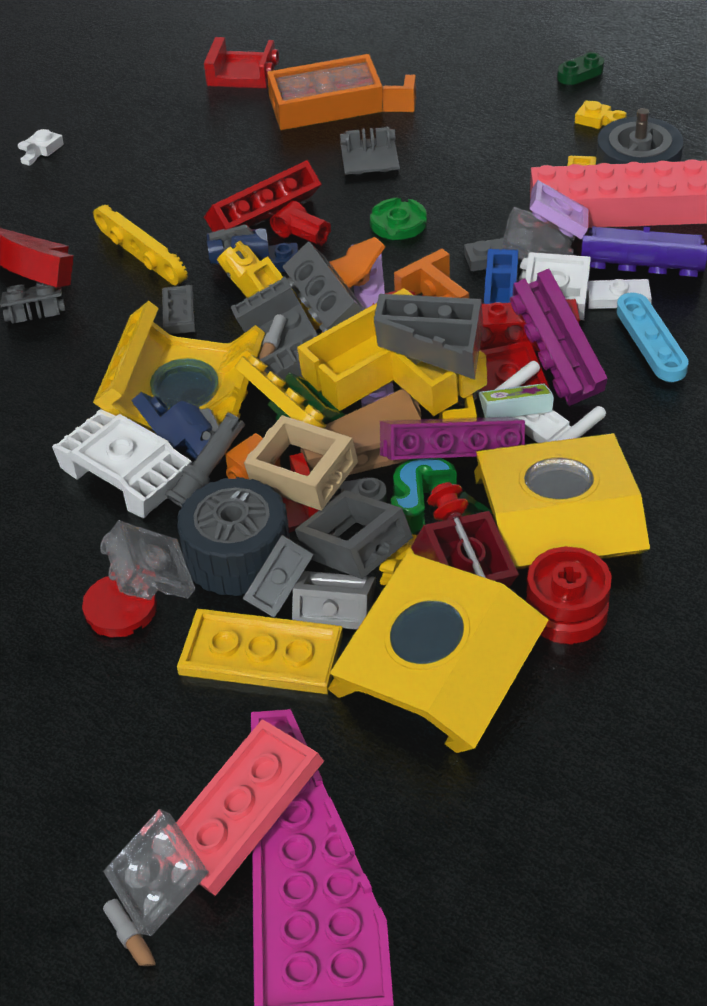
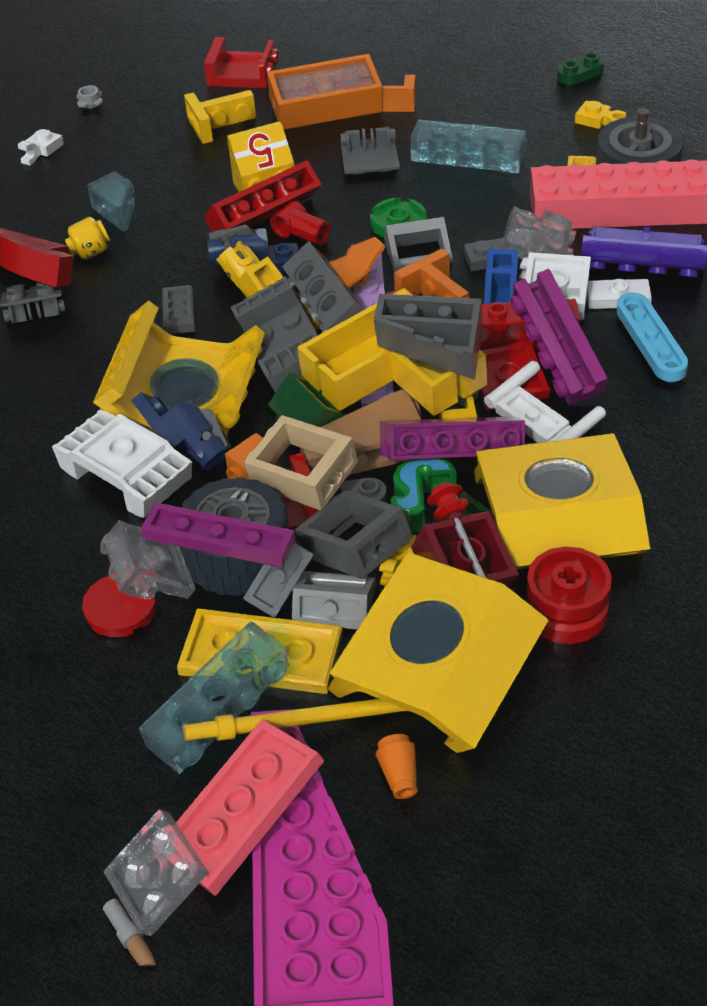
yellow piece [93,204,188,286] -> none
dark grey pin [165,412,246,508] -> none
yellow plate [235,355,326,429] -> none
light grey piece [259,314,287,360] -> none
light aqua slope [479,383,554,418] -> none
lavender plate [529,180,588,239] -> none
none -> yellow head [65,217,110,260]
none -> light grey plate [76,85,103,109]
none -> clear light blue slope [87,171,135,232]
none -> clear light blue brick [139,621,289,774]
none -> magenta plate [140,503,295,568]
none -> yellow bar [183,699,408,741]
none -> yellow bracket [184,90,256,144]
none -> yellow slope [227,121,294,192]
none -> orange cone [376,734,418,799]
none -> light grey tile [384,217,453,272]
none -> clear light blue brick [410,119,526,173]

